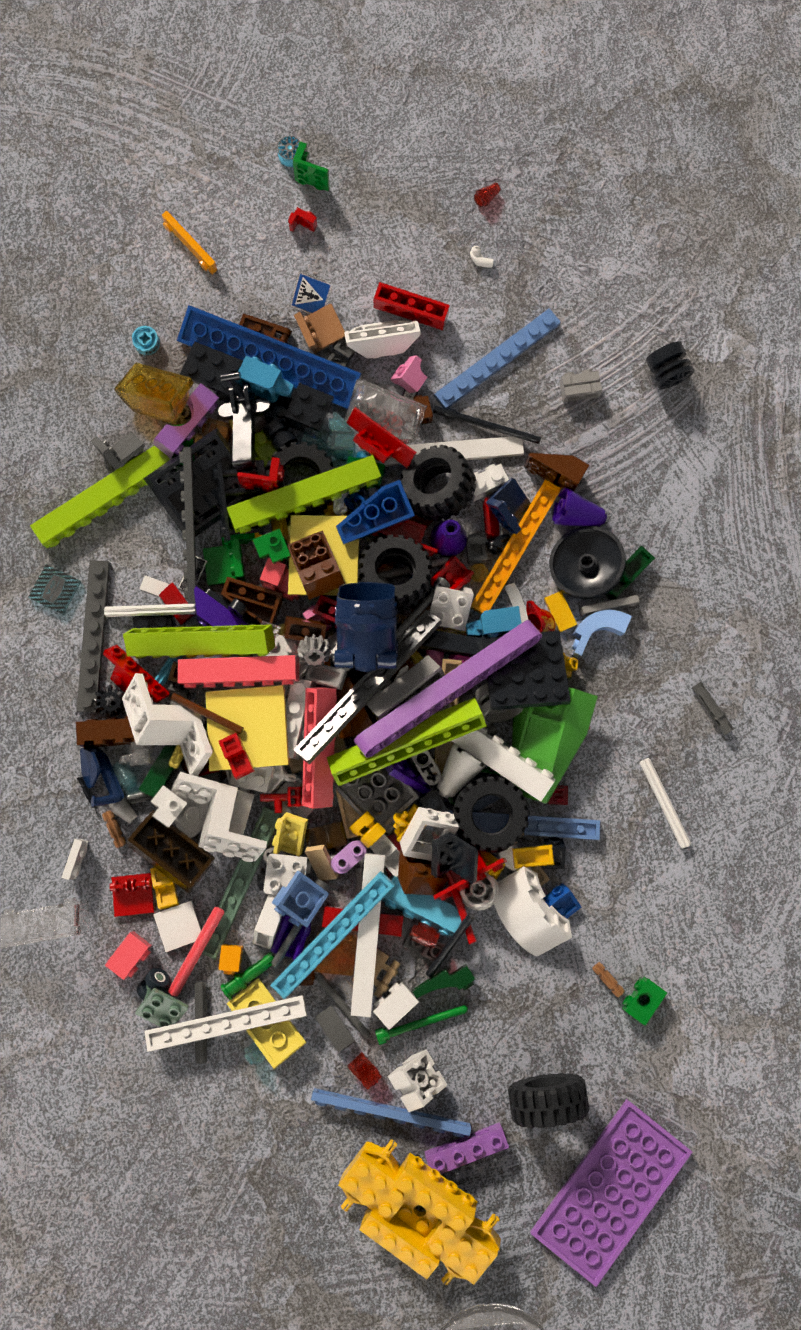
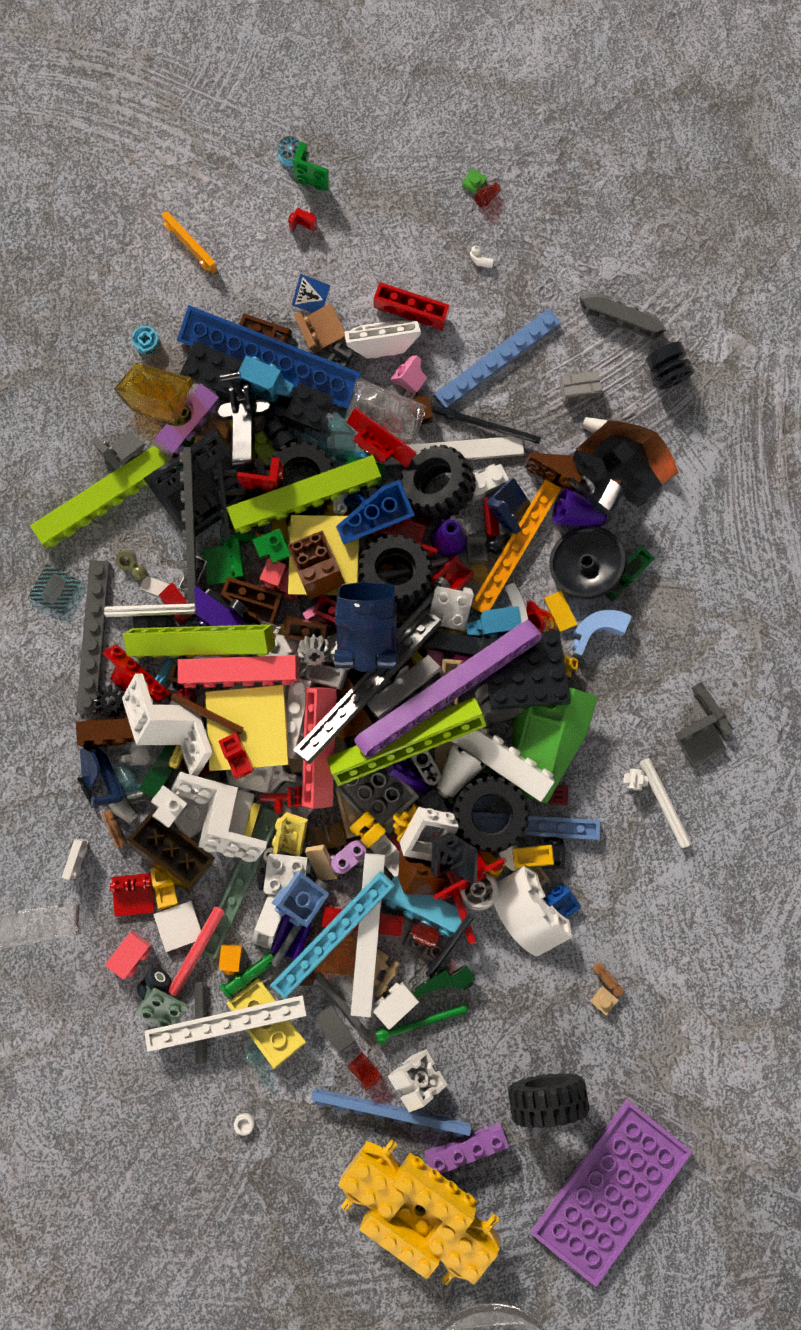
light grey tile [579,595,640,617] -> none
green brick [622,976,667,1026] -> none
none -> olive plate [116,550,147,580]
none -> dark red piece [177,688,197,702]
none -> white tile [234,1113,255,1136]
none -> light yellow tile [243,802,261,837]
none -> bright green plate [462,169,487,195]
none -> black piece [567,421,679,513]
none -> dark grey brick [579,294,667,339]
none -> white cone [582,417,608,435]
none -> tan plate [590,986,618,1015]
none -> white gear [623,769,649,791]
none -> dark grey bracket [674,714,727,767]

